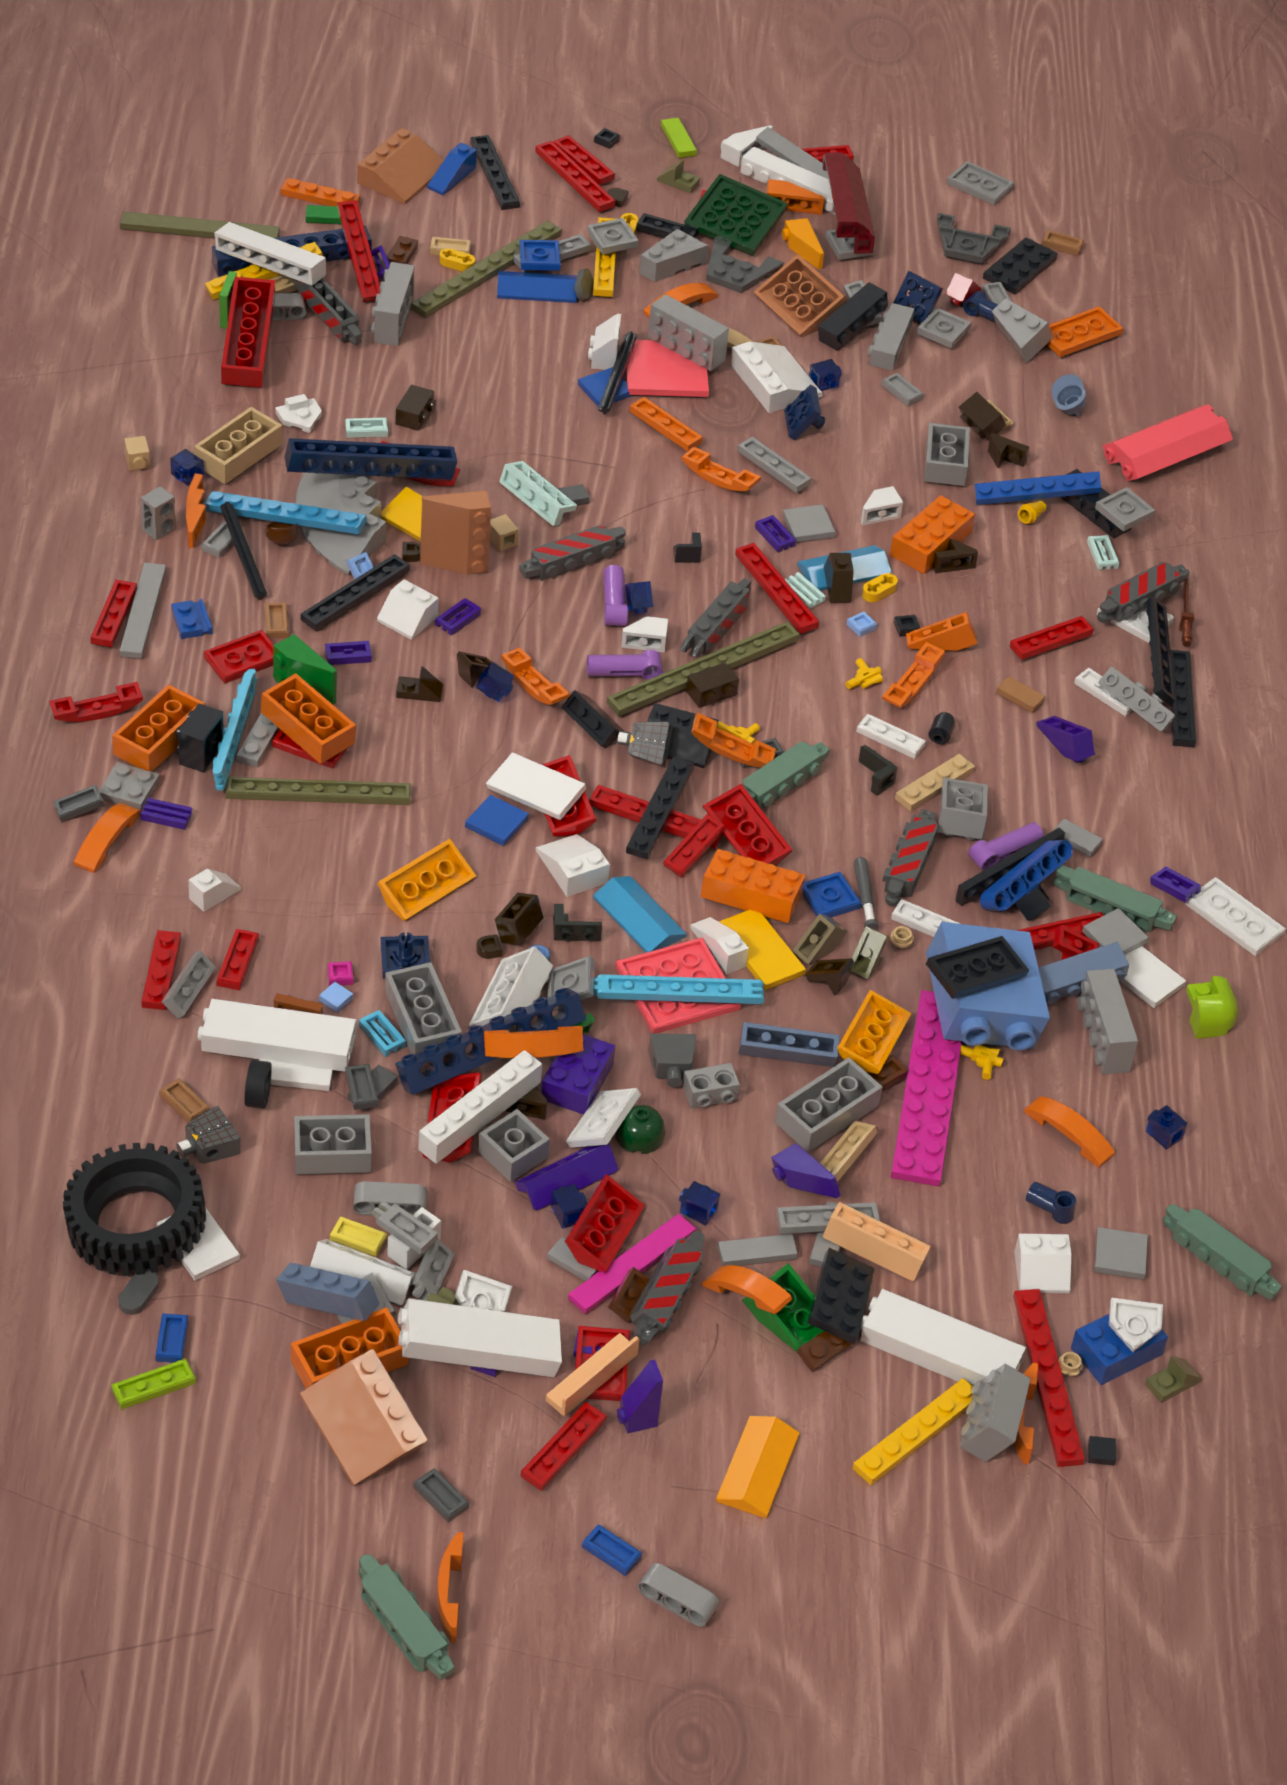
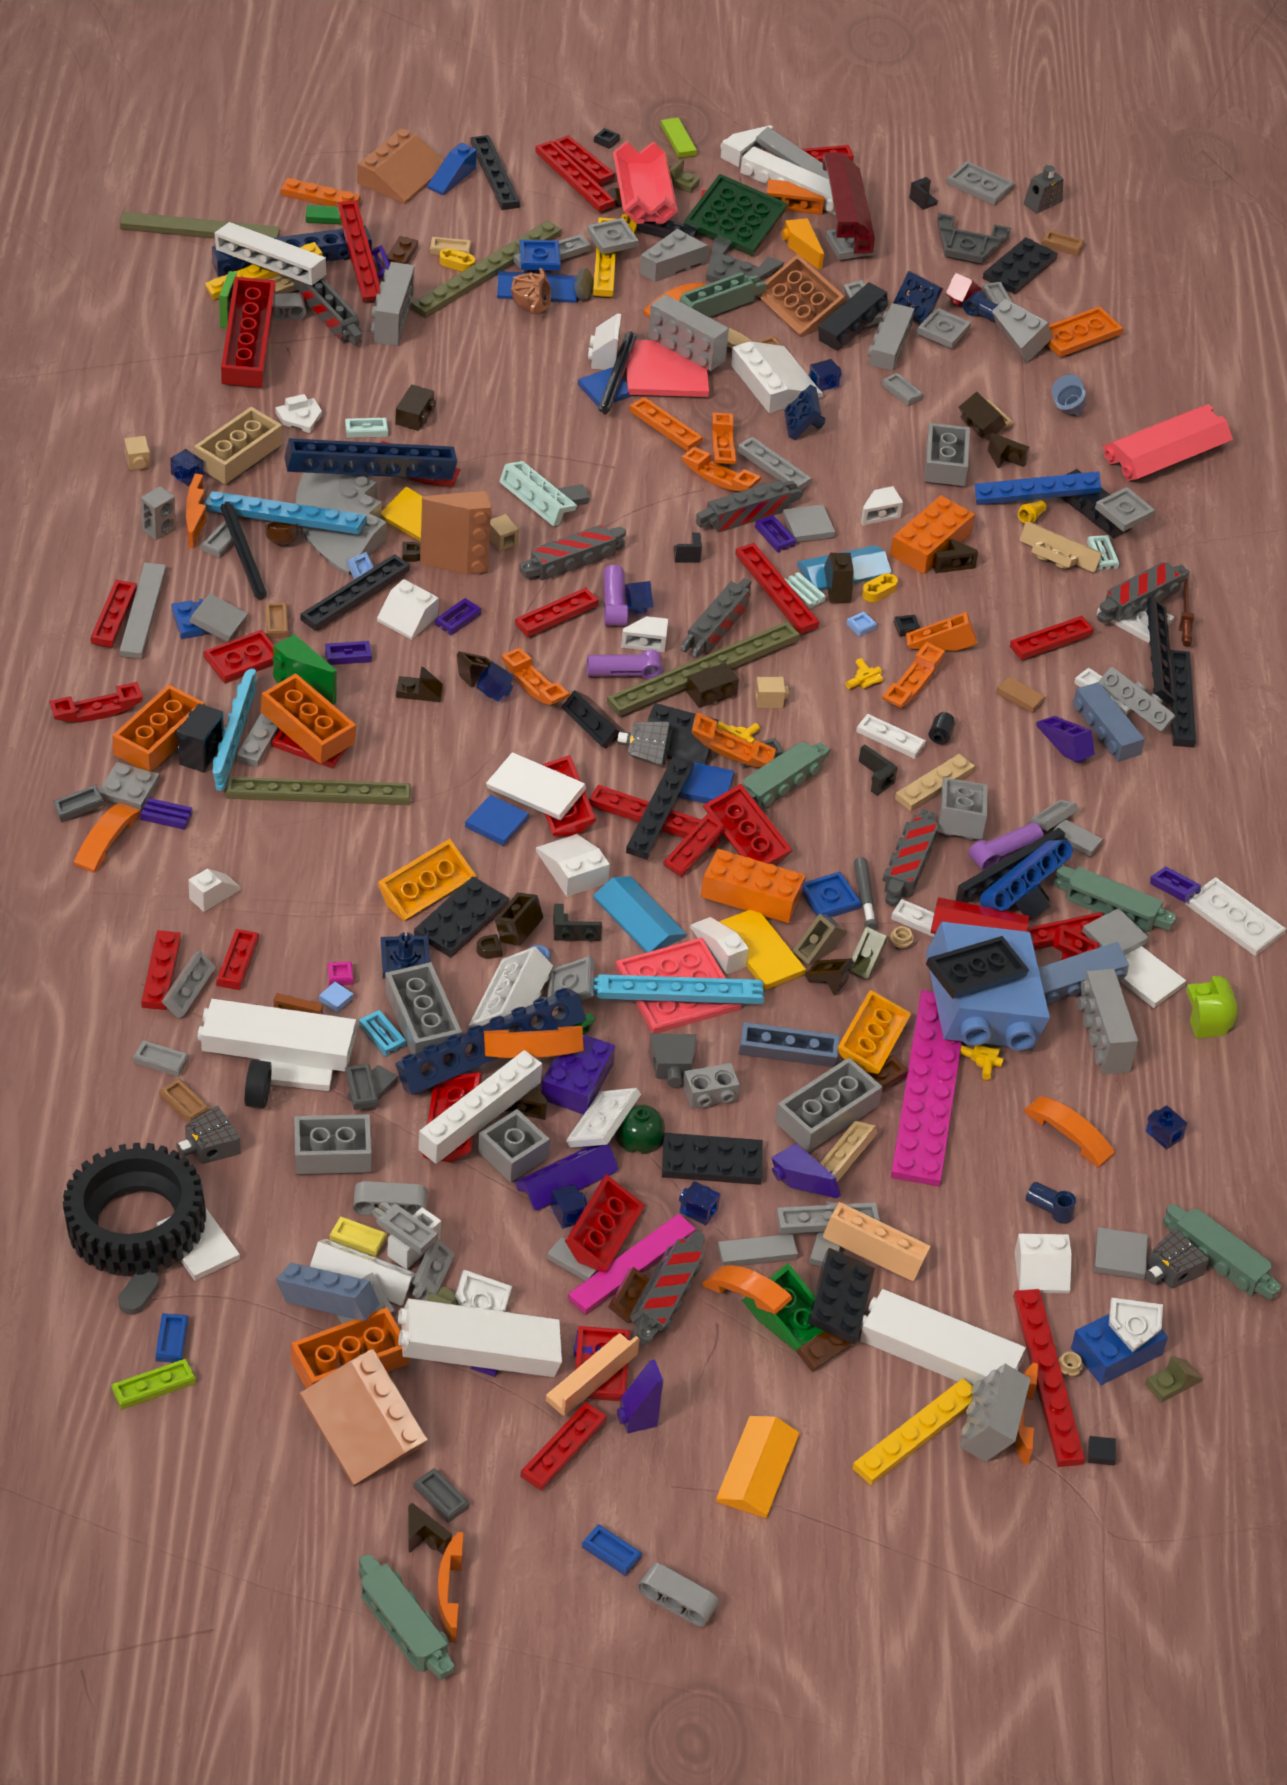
none -> light grey tile [133,1040,189,1077]
none -> light grey tile [189,593,248,642]
none -> dark brown slope [408,1503,452,1555]
none -> black plate [414,876,510,958]
none -> nougat piece [511,268,551,314]
none -> red plate [515,587,599,638]
none -> coral panel [613,142,678,224]
none -> black plate [661,1133,763,1185]
none -> sand green hinge [679,272,767,317]
none -> blue tile [681,762,734,803]
none -> dark grey hinge [696,479,803,533]
none -> orange slope [712,412,736,464]
none -> tan brick [755,677,789,708]
none -> black panel [909,177,938,210]
none -> red slope [930,897,1029,934]
none -> tan bracket [1020,522,1102,572]
none -> dark grey torso [1024,165,1064,214]
none -> light grey tile [1030,799,1078,831]
none -> sand blue brick [1073,682,1145,762]
none -> dark grey torso [1145,1228,1209,1288]

